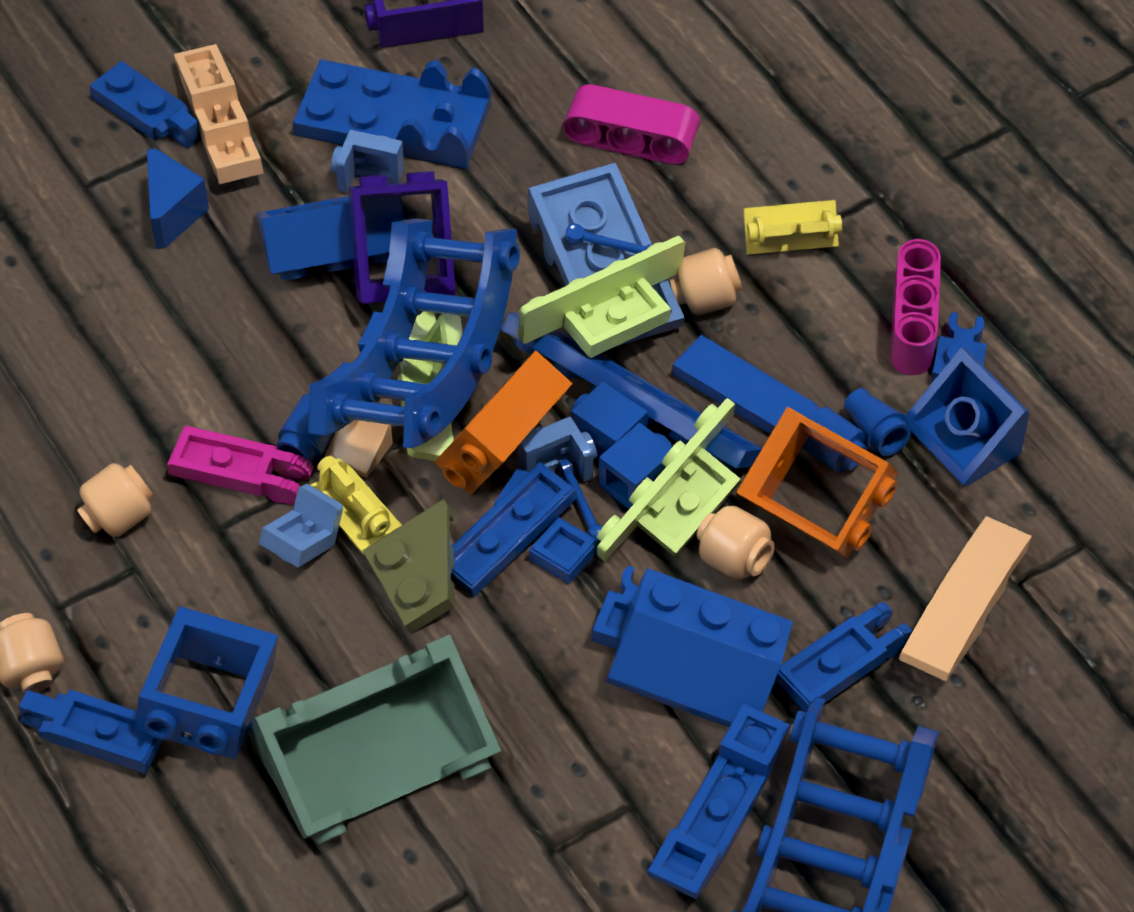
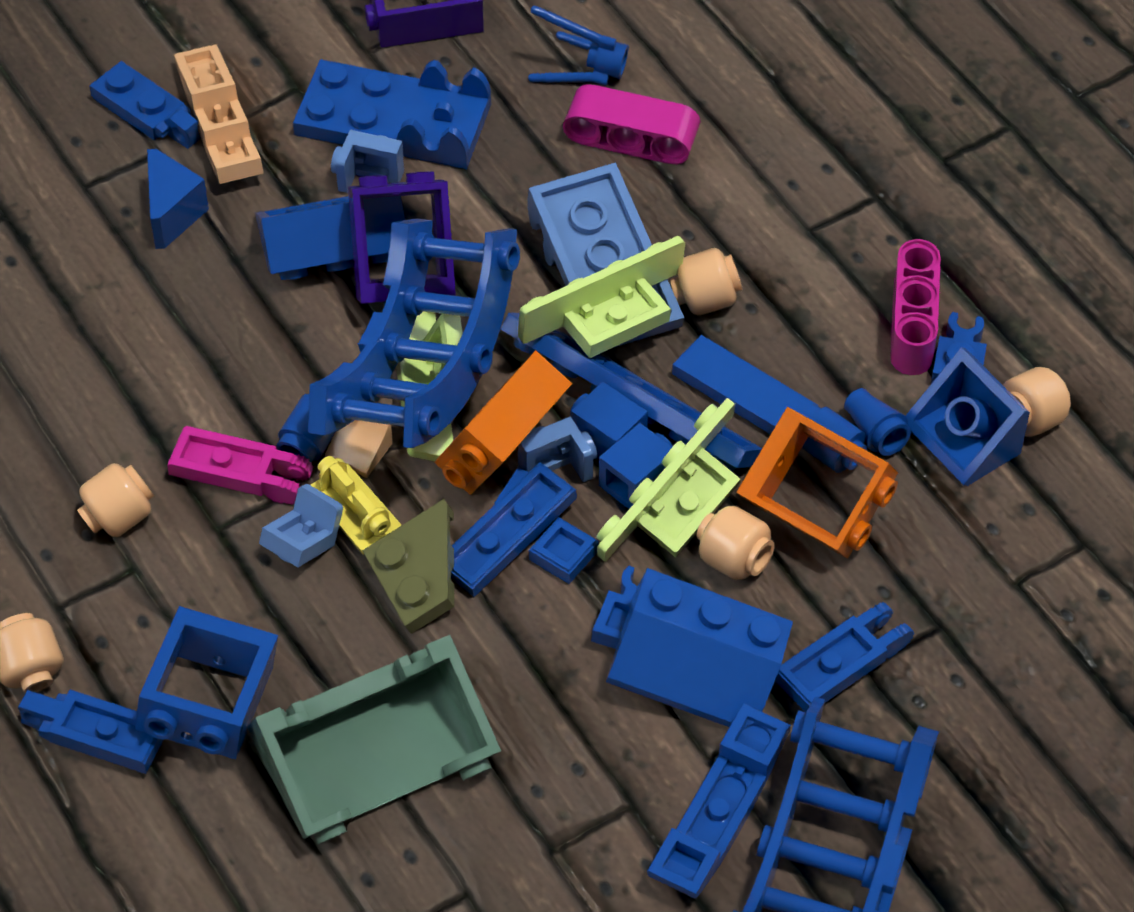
blue hinge [558,458,603,543] -> none
blue hinge [566,224,653,254] -> none
light yellow hinge [743,200,842,255] -> none
light nougat slope [899,516,1032,681] -> none
none -> blue plant [528,6,629,86]
none -> light nougat head [1003,367,1071,437]

